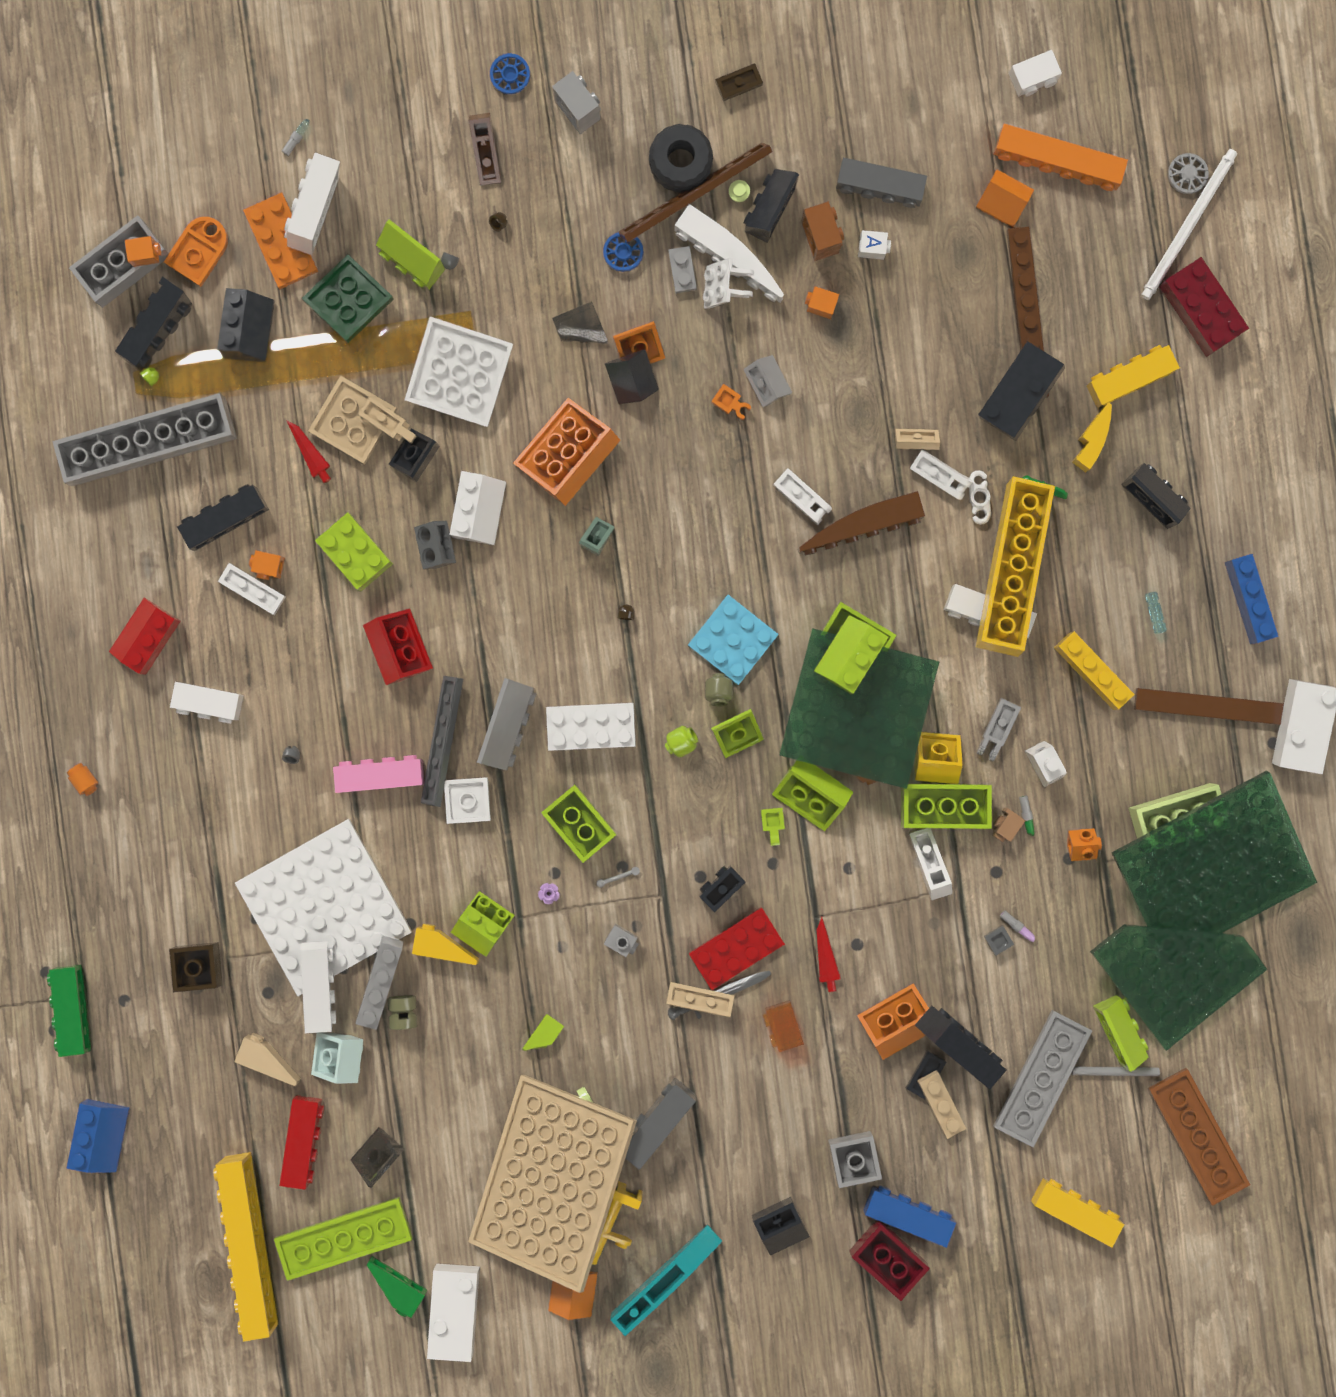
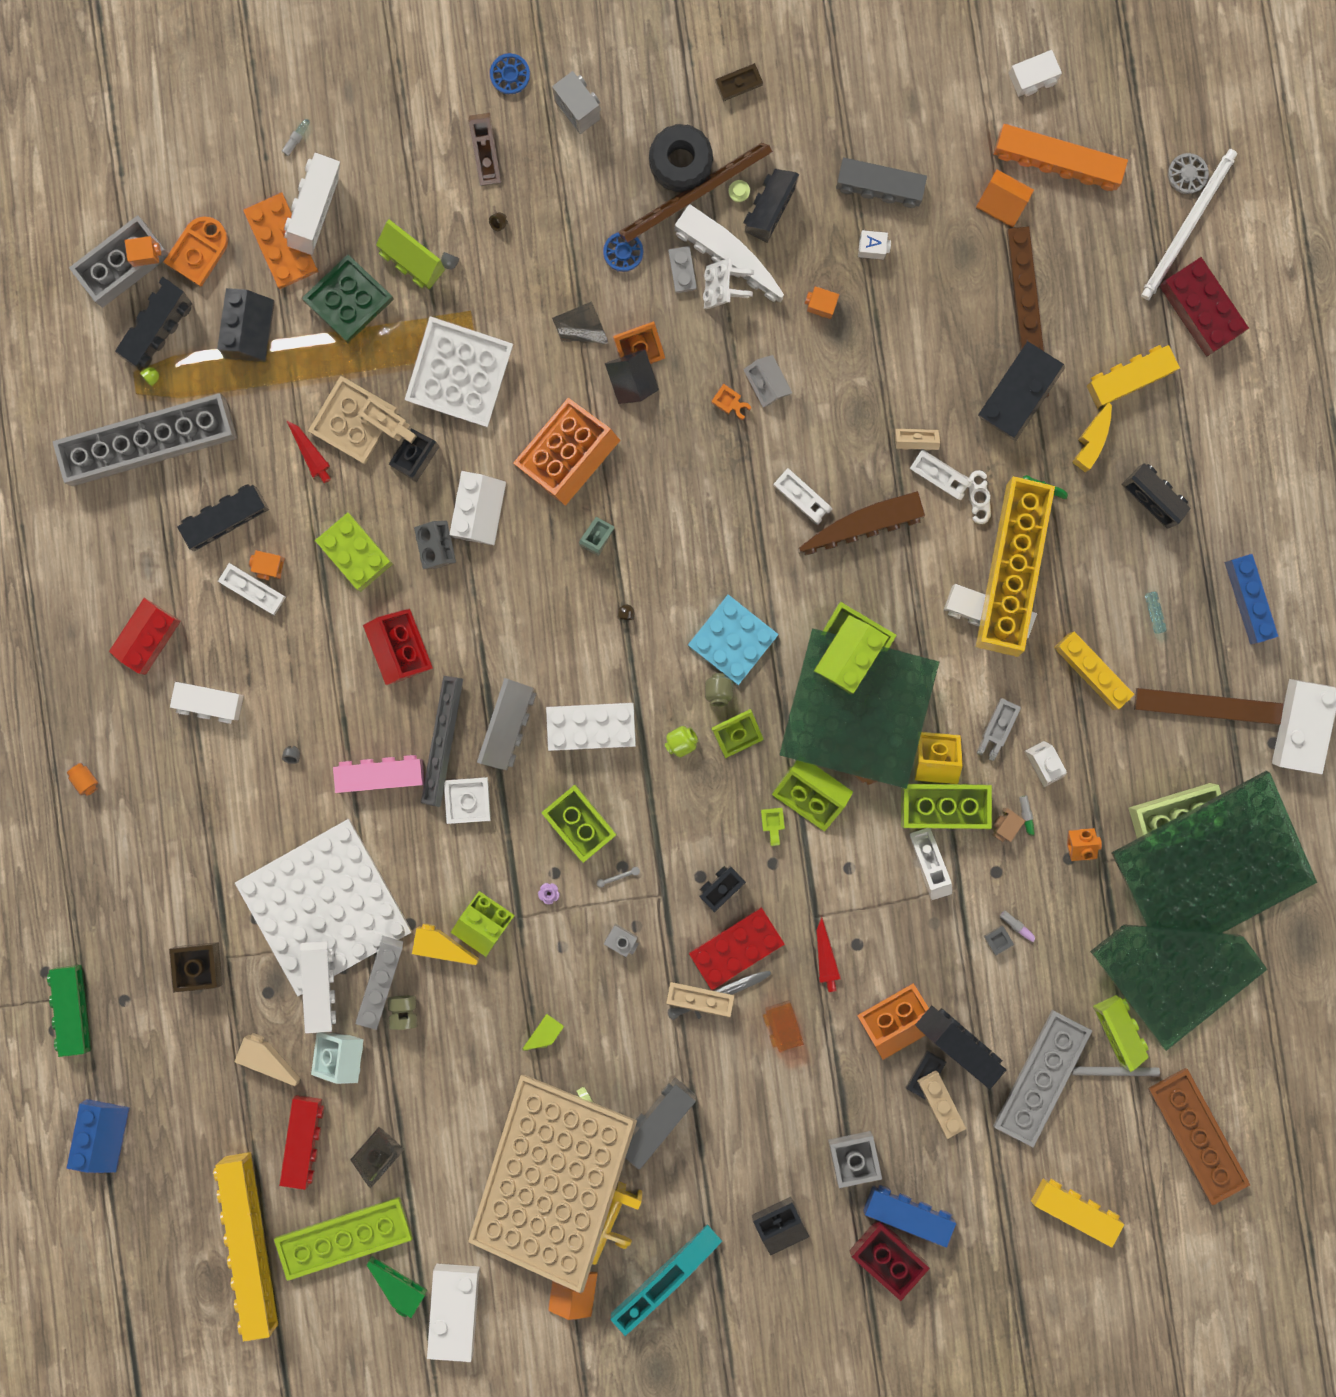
dark orange brick [801,201,844,261] -> none

